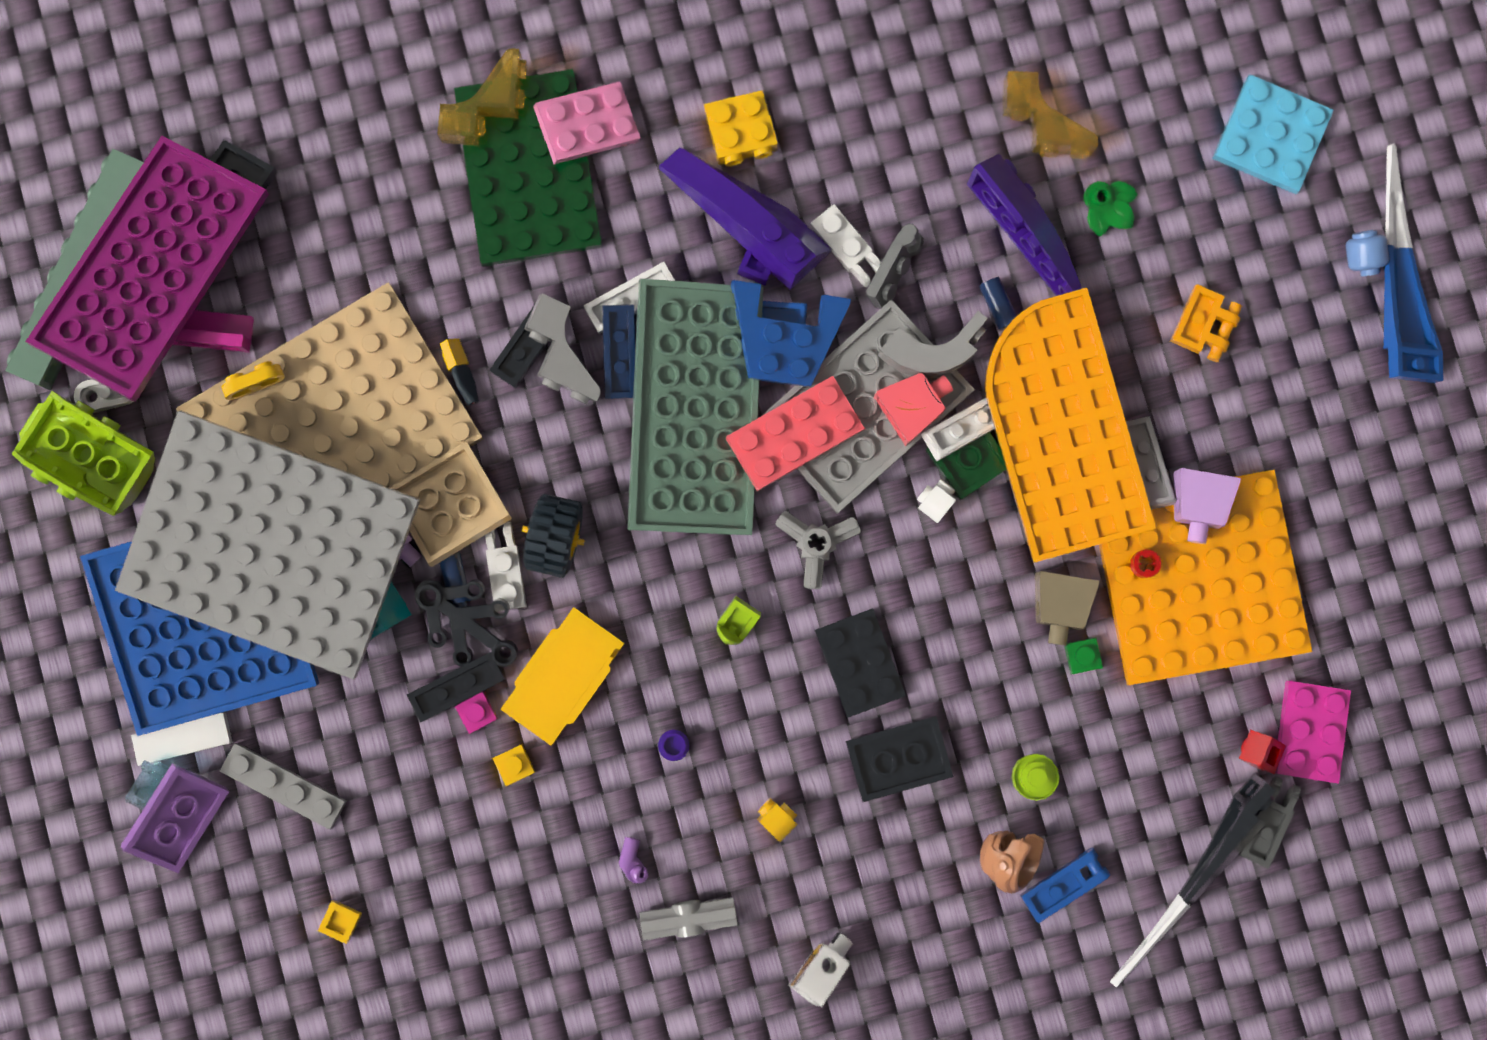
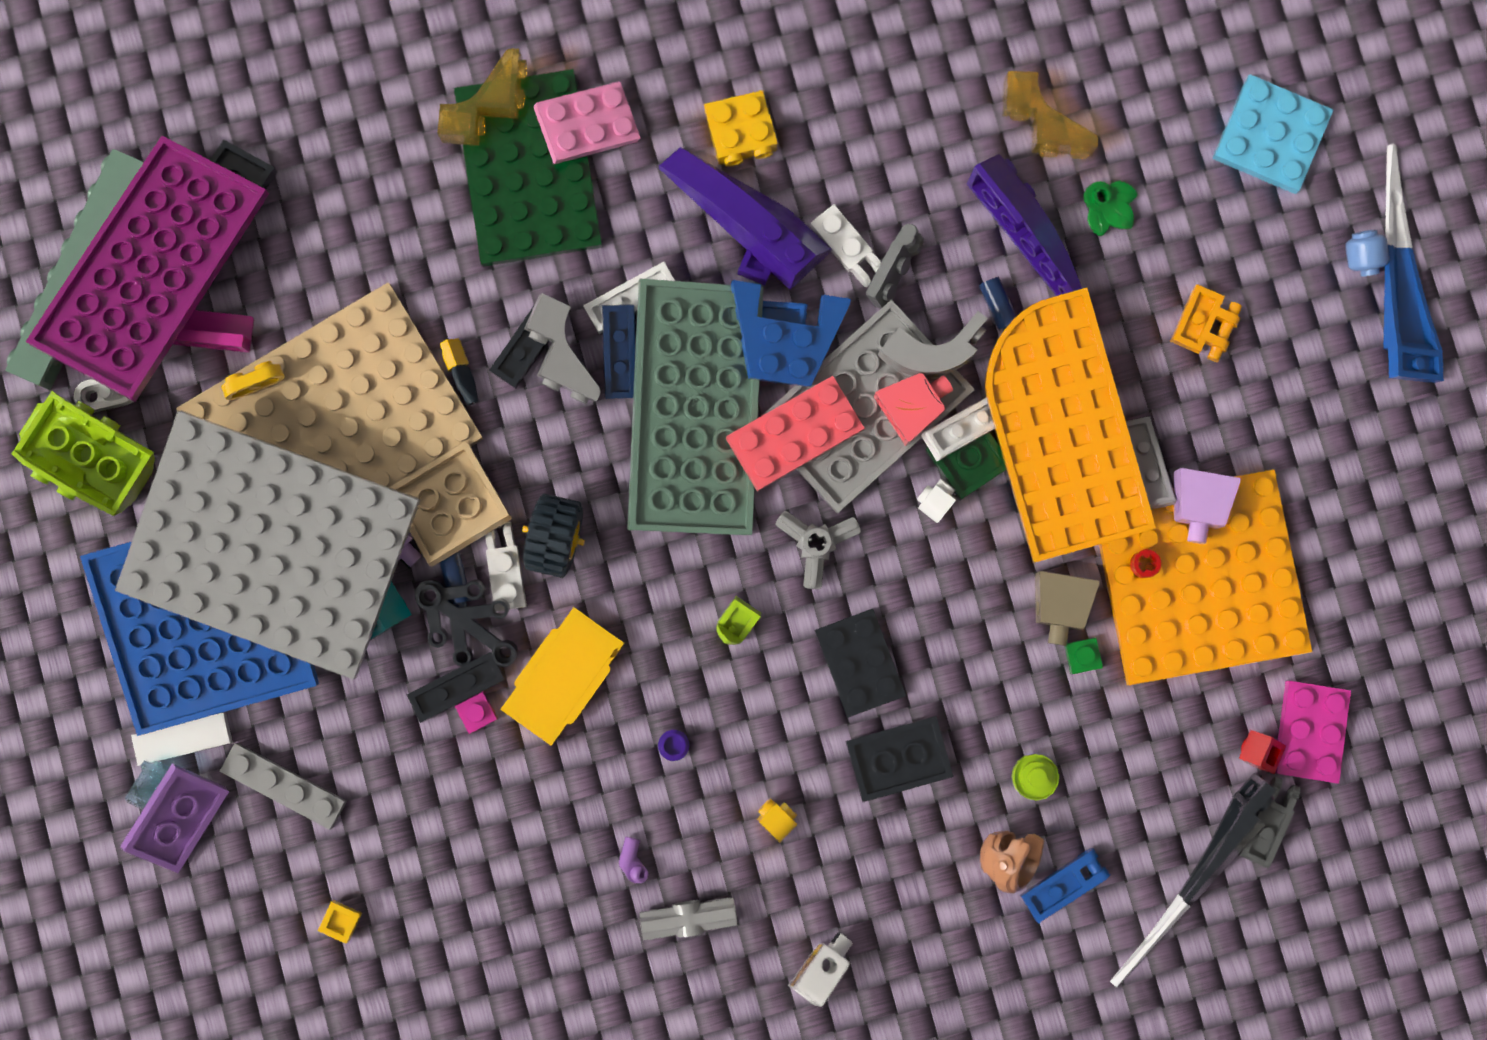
yellow plate [493,744,535,786] -> none

